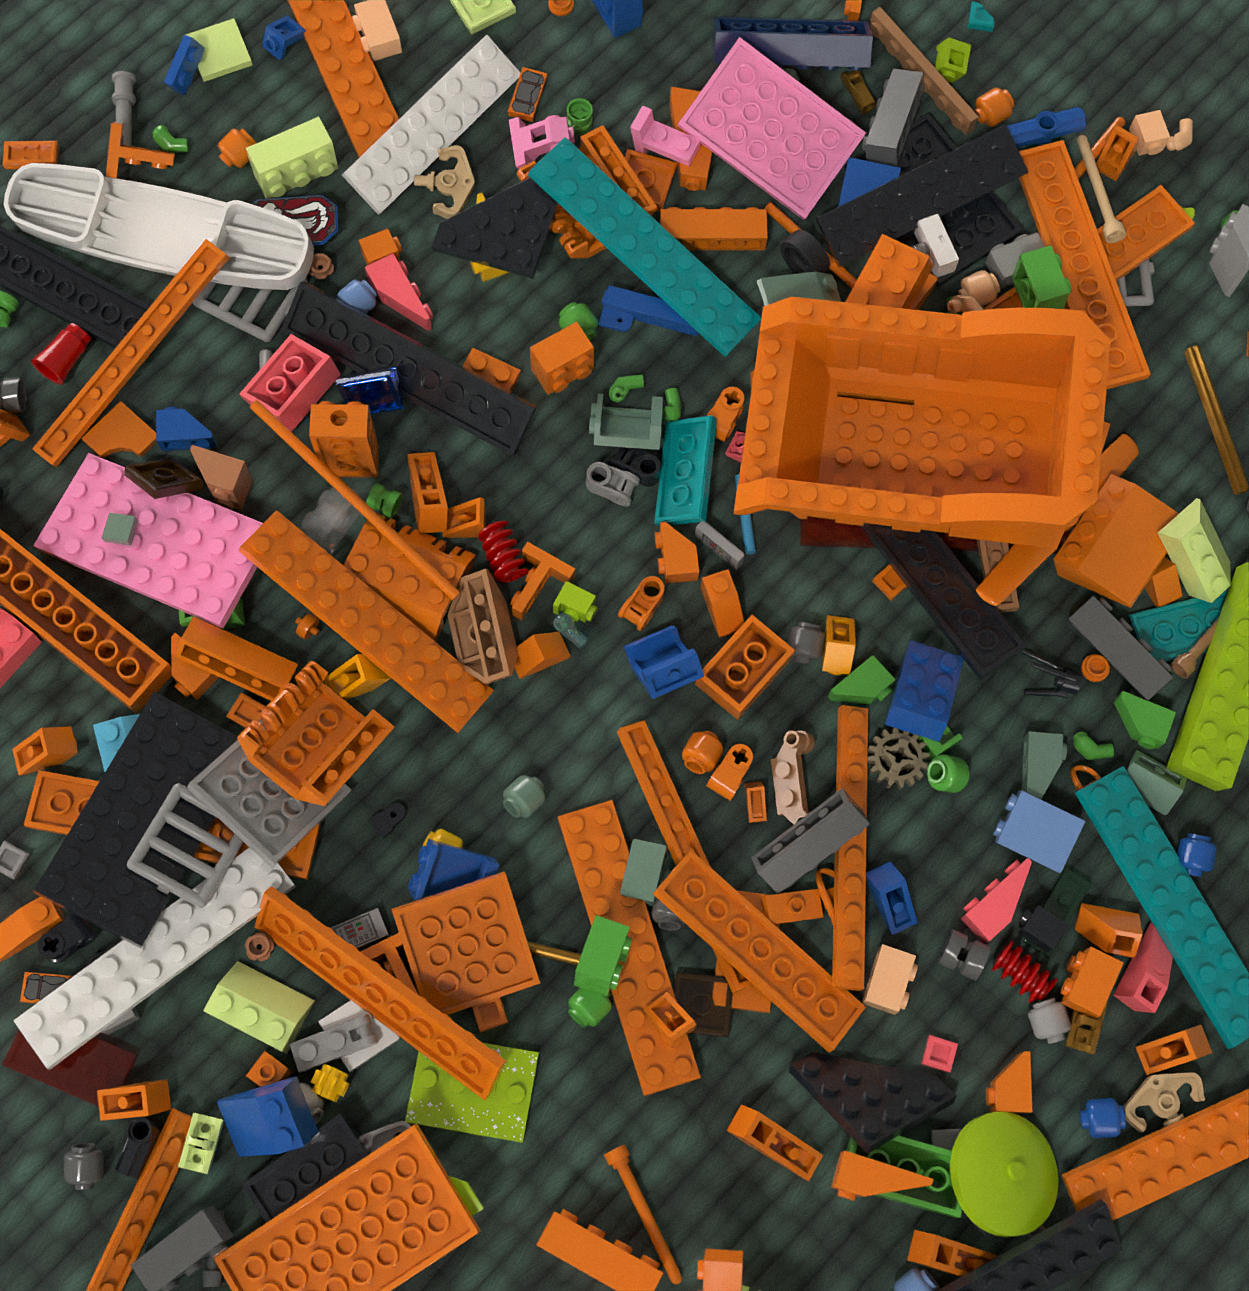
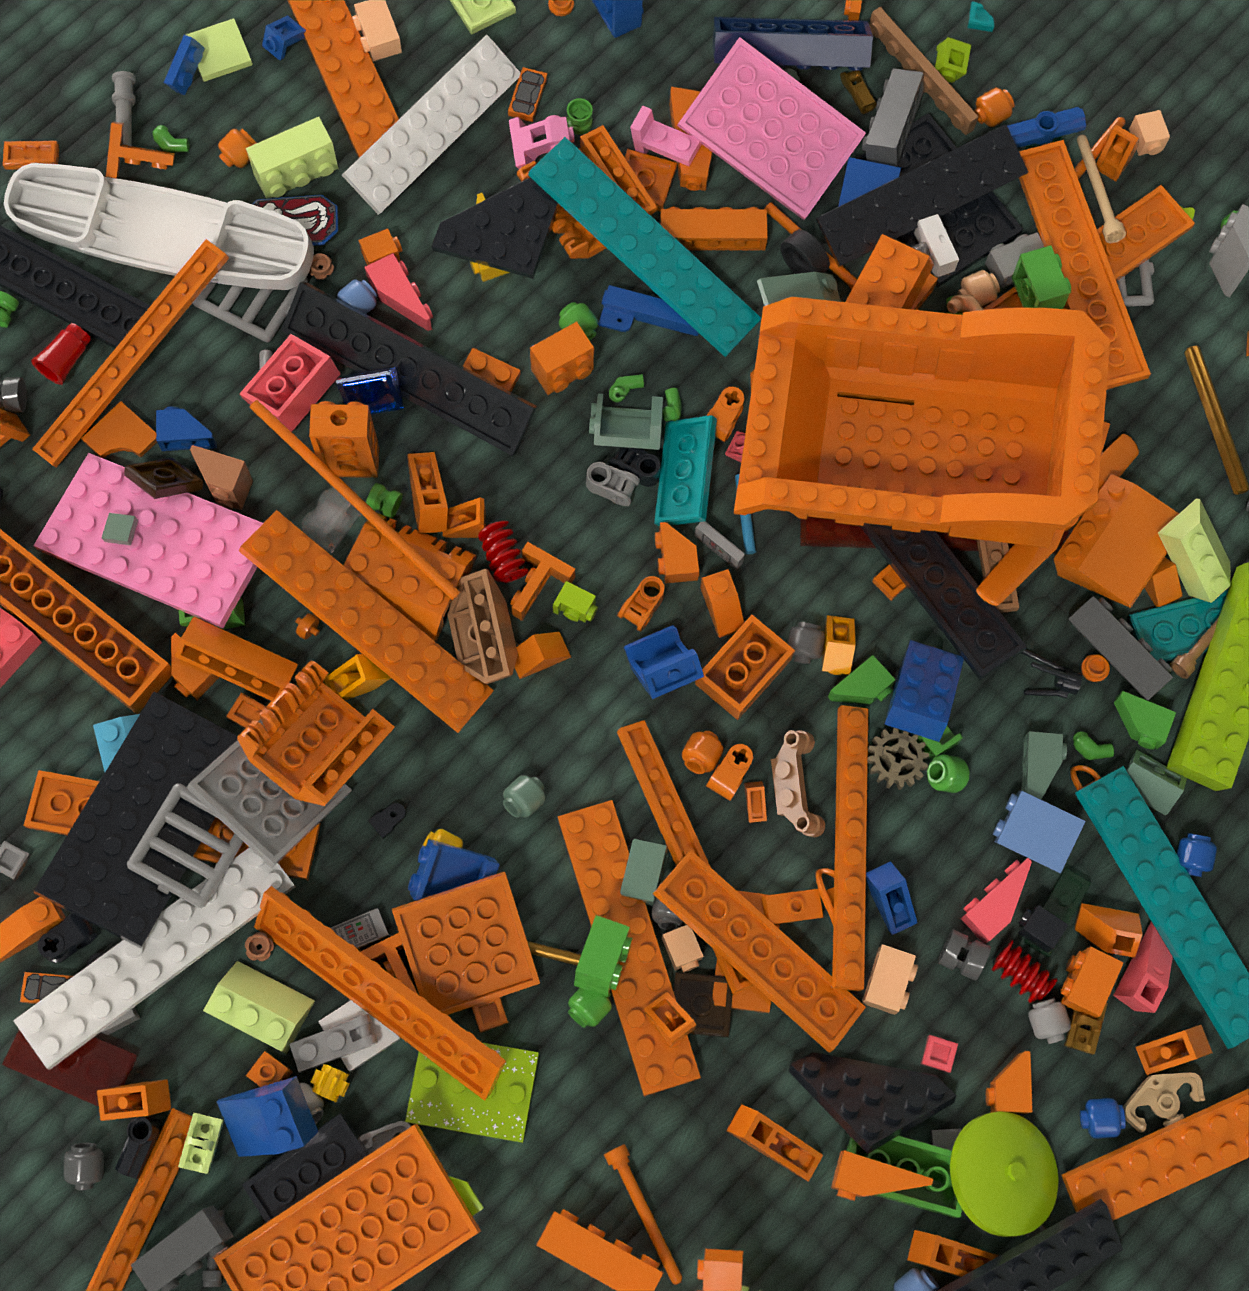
orange slope [12,726,78,776] -> none
tan piece [414,145,475,219] -> none
clear light blue arm [553,613,589,649] -> none
dark grey brick [751,788,870,894] -> none
light nougat arm [1166,118,1193,151] -> none
none -> light nougat brick [662,925,703,972]

